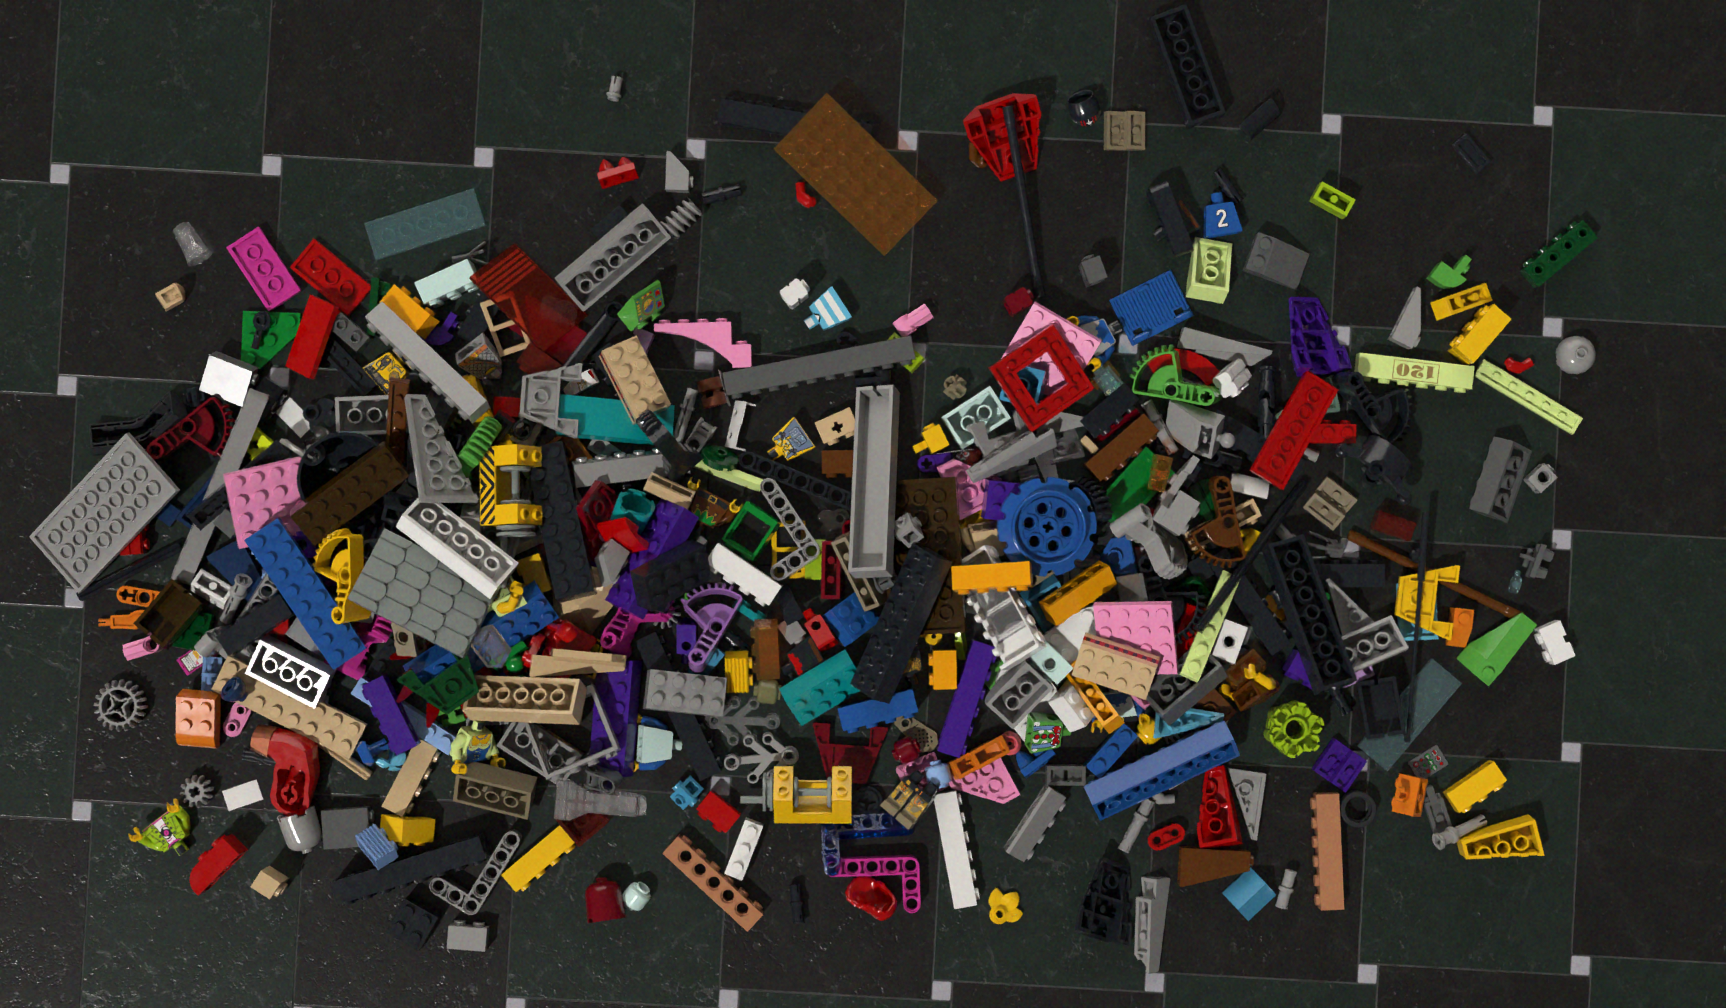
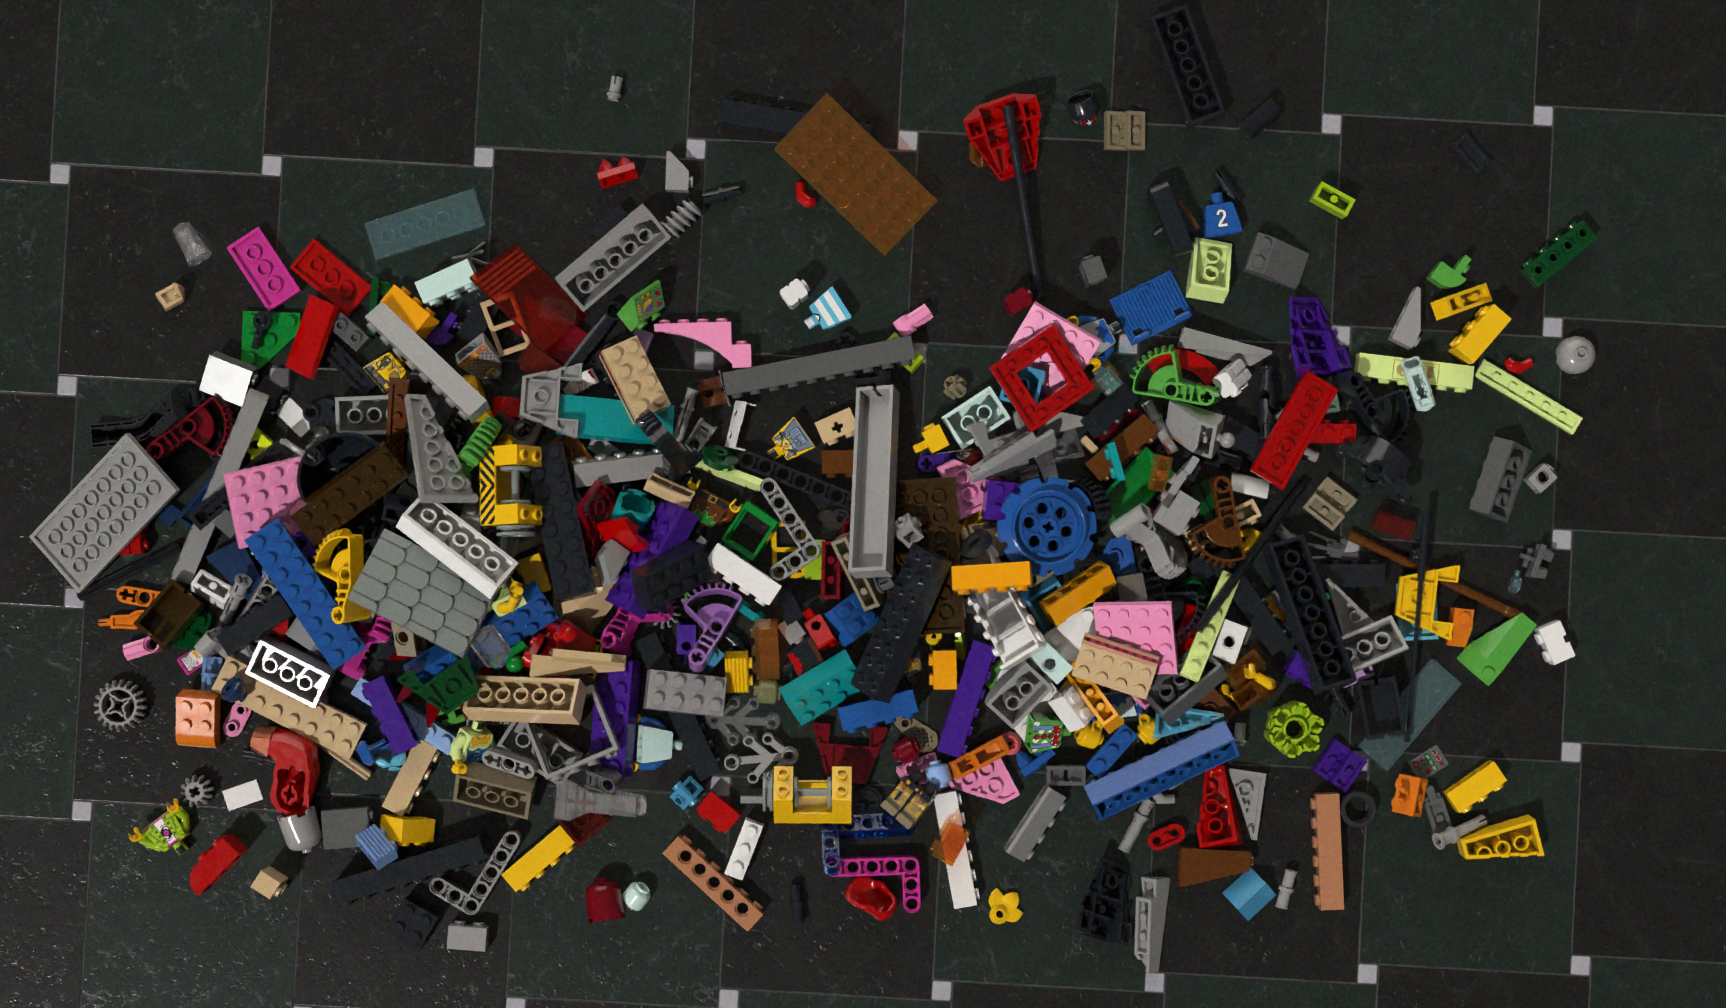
none -> light grey beam [482,747,538,779]
none -> clear orange brick [930,819,971,866]
none -> black tyre [960,529,992,560]
none -> yellow head [1074,722,1104,749]
none -> teal plate [1103,442,1125,482]
none -> light grey pin [1234,722,1247,746]
none -> light aqua piece [1400,356,1436,411]

